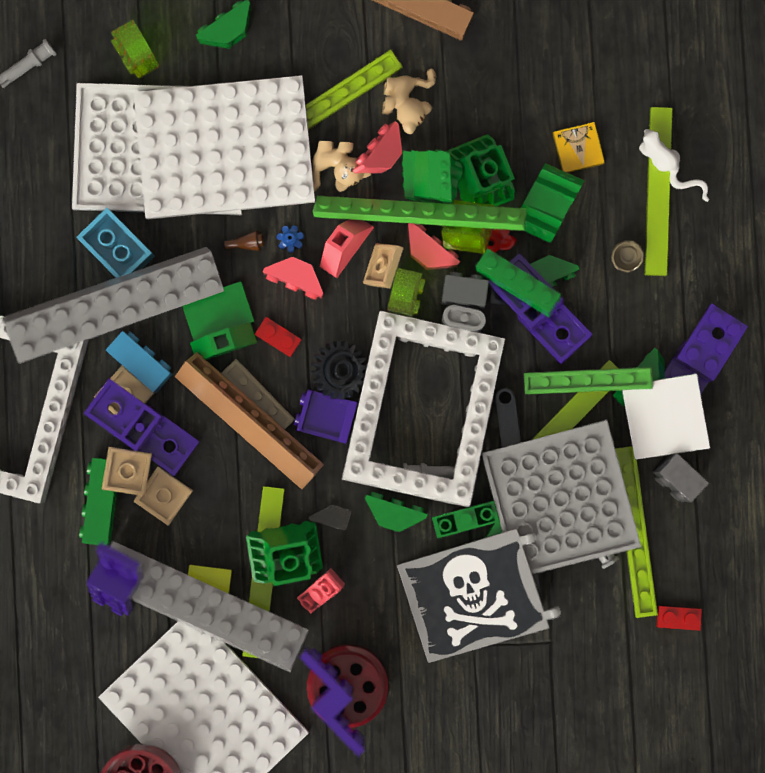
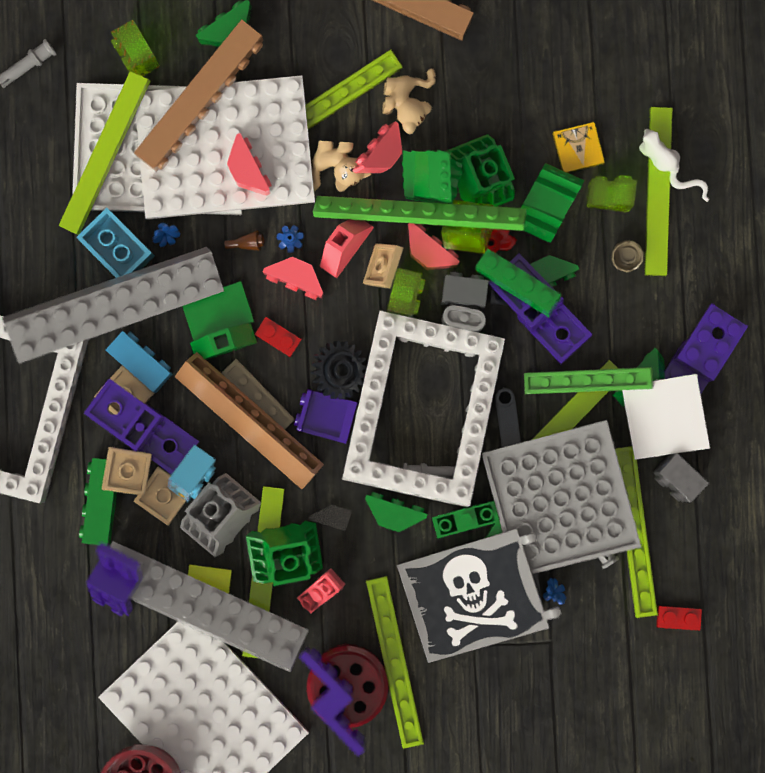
none -> lime tile [59,71,150,235]
none -> medium nougat brick [134,20,263,172]
none -> blue plant [153,223,180,247]
none -> medium azure brick [167,445,216,502]
none -> light grey slope [180,473,261,557]
none -> coral slope [227,133,272,196]
none -> lime tile [366,576,424,749]
none -> blue plant [543,578,566,605]
none -> clear neon green brick [586,175,637,212]

